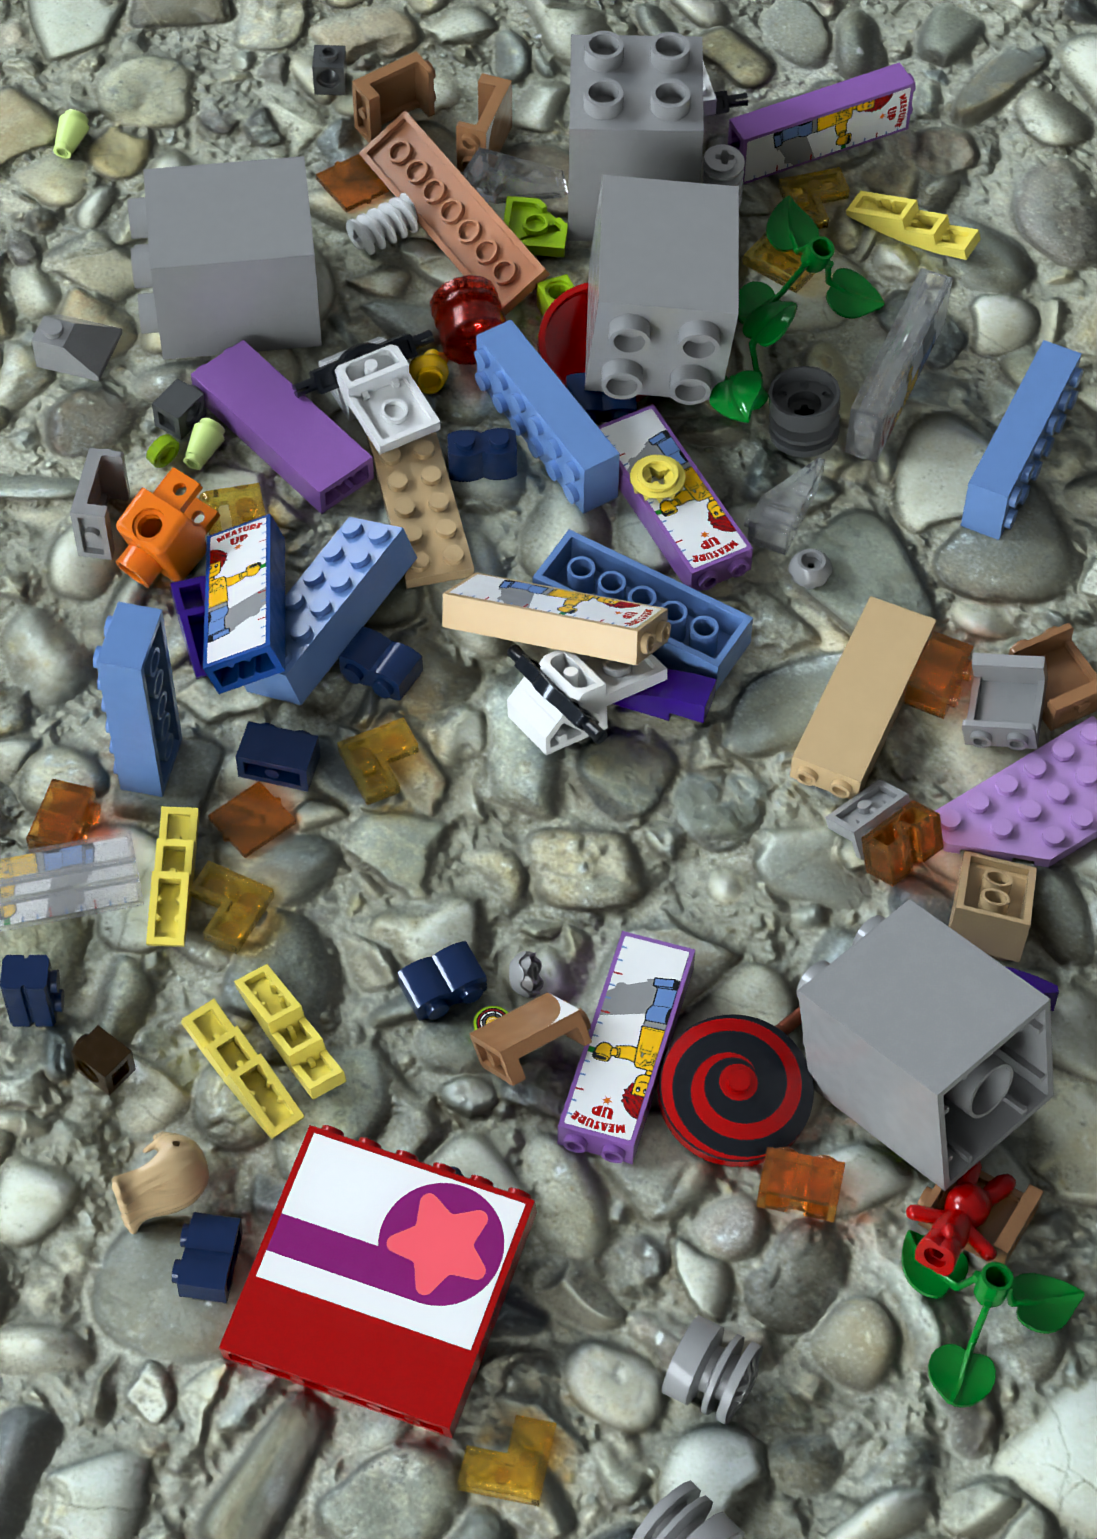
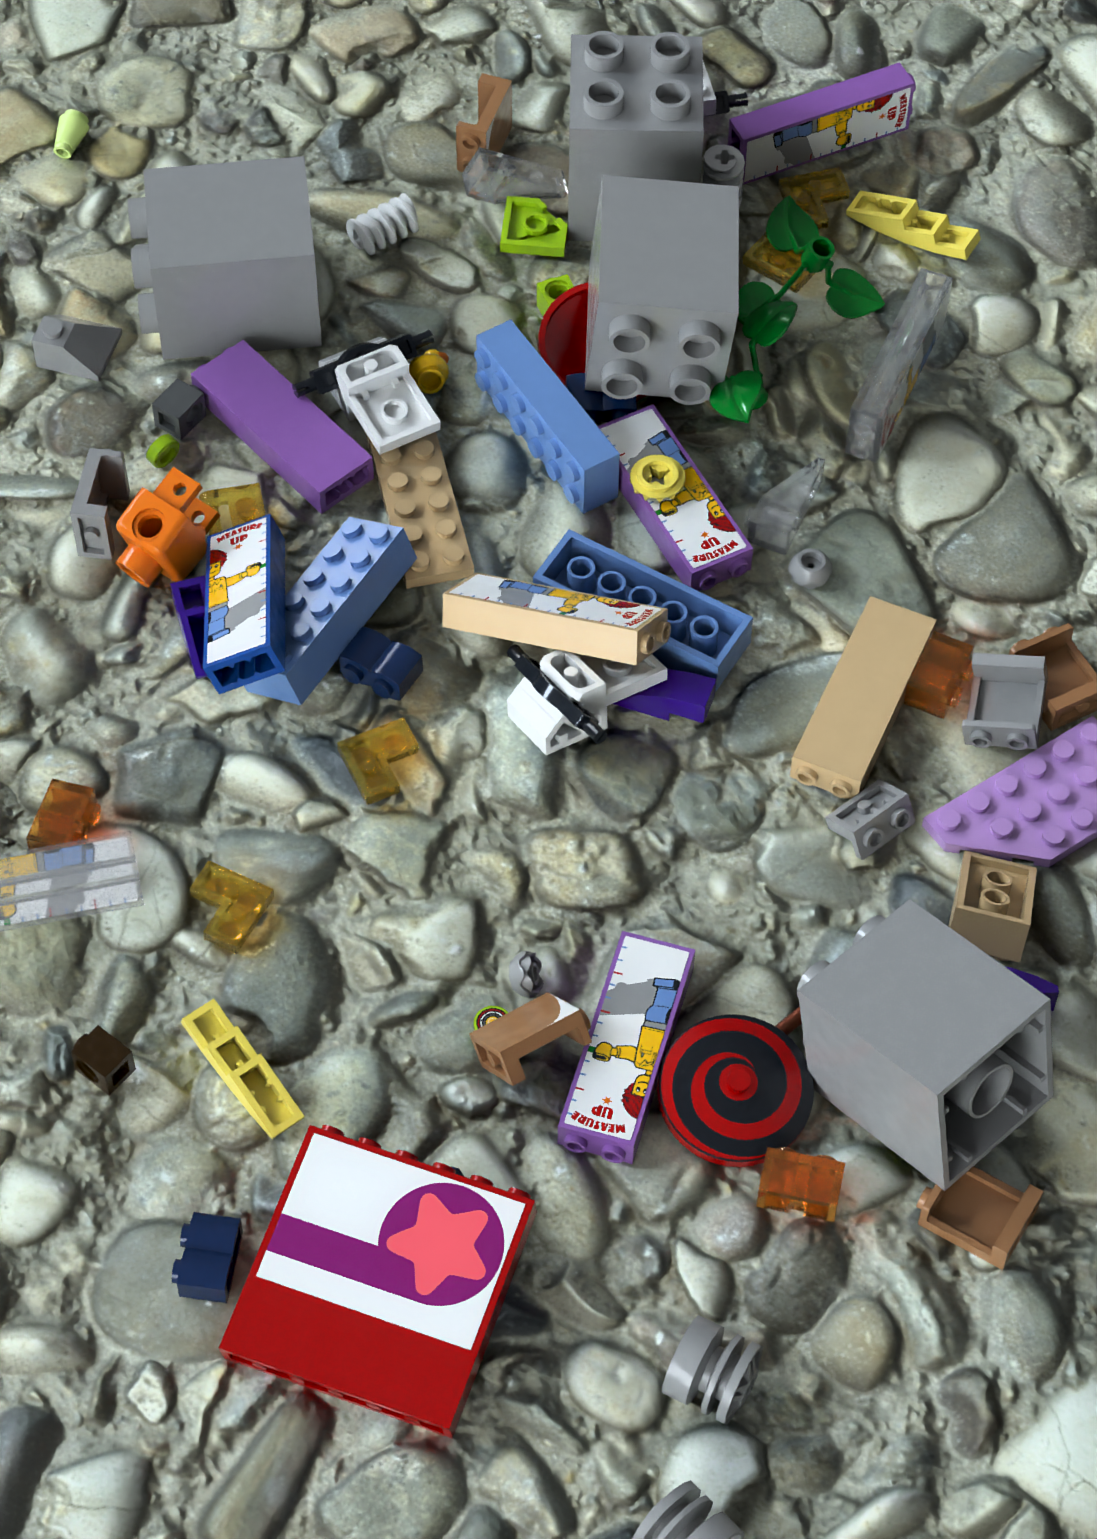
dark blue brick [0,955,64,1027] -> none
medium blue brick [93,602,182,797] -> none
tan piece [112,1131,209,1234] -> none
light yellow slope [146,806,200,947] -> none
yellowish green cone [183,418,225,470] -> none
clear orange piece [208,781,296,858] -> none
light yellow slope [234,964,347,1100] -> none
dark blue brick [235,721,320,792] -> none
dark grey brick [312,45,347,95] -> none
clear orange piece [316,154,390,213] -> none
medium nougat panel [352,51,436,143] -> none
nougat plate [359,110,550,319] -> none
dark blue brick [398,941,487,1021] -> none
clear red wheel [430,275,507,365] -> none
dark blue brick [447,428,517,482] -> none
clear yellow plate [457,1415,557,1507] -> none
dark grey wheel [768,366,841,458] -> none
clear orange brick [861,800,944,887] -> none
green plant [901,1230,1085,1408] -> none
red animal [906,1161,1016,1276] -> none
medium blue brick [961,340,1084,540] -> none

